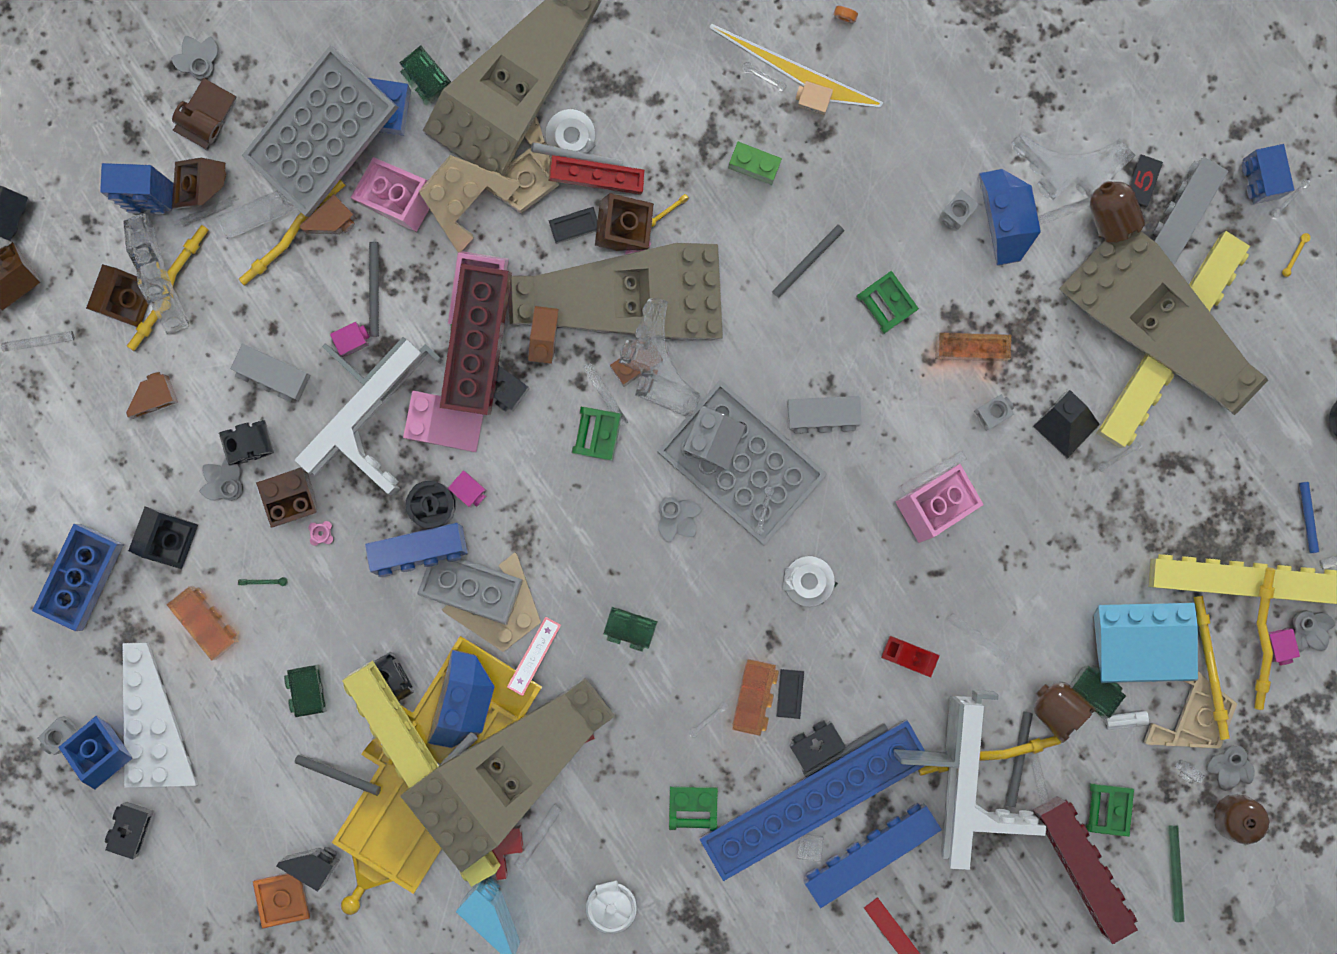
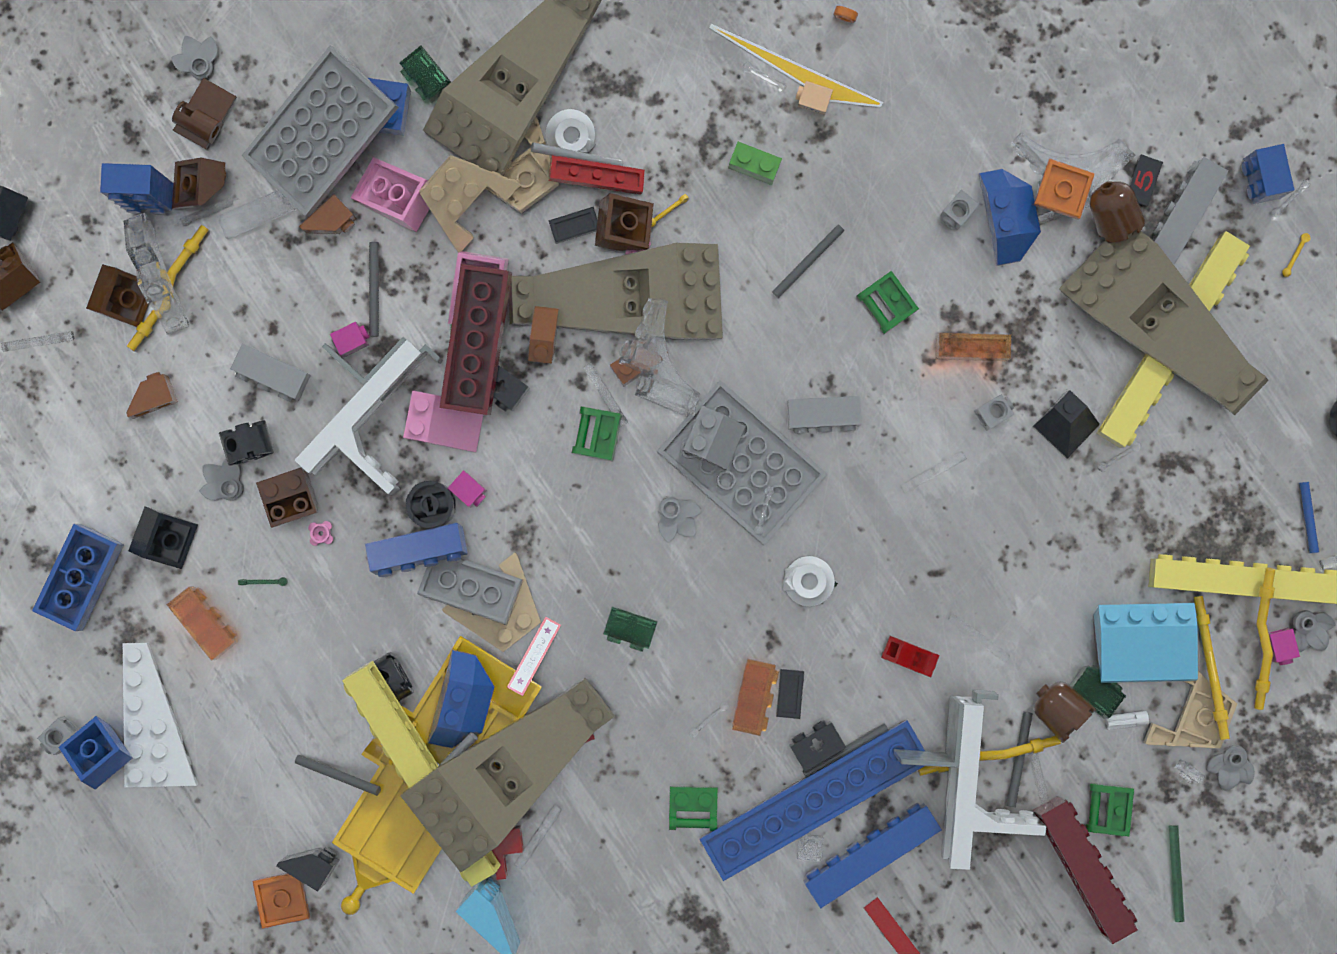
black brick [105,802,154,860] -> none
yellow bar [239,179,346,286] -> none
clear green brick [284,664,327,718] -> none
white piece [586,881,637,934] -> none
bright pink slope [895,464,984,543] -> none
reddish brown cylinder [1214,794,1270,845] -> none
none -> orange tile [1033,159,1095,220]

